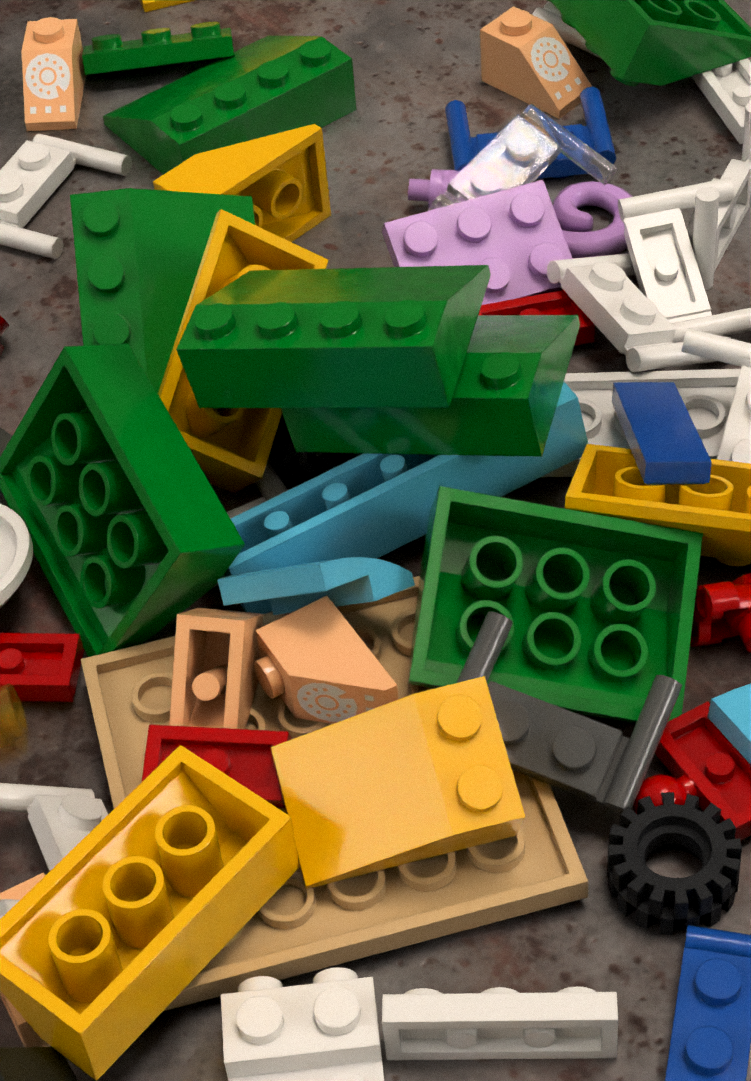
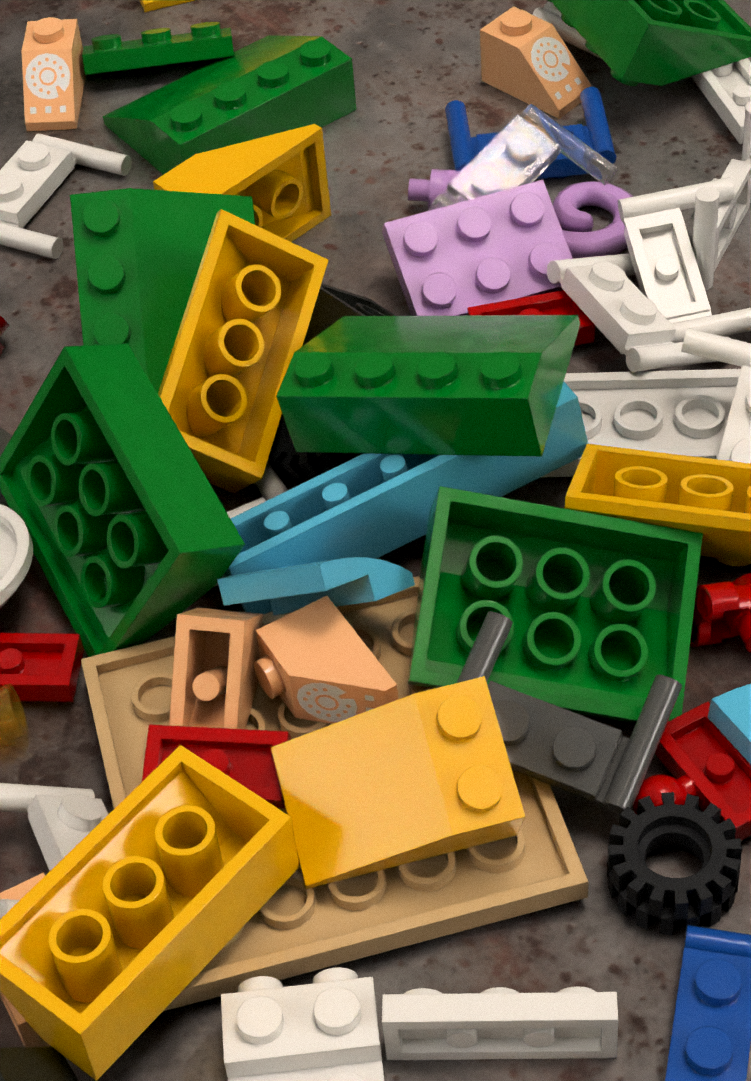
green slope [176,265,491,408] -> none
blue tile [612,382,712,485] -> none

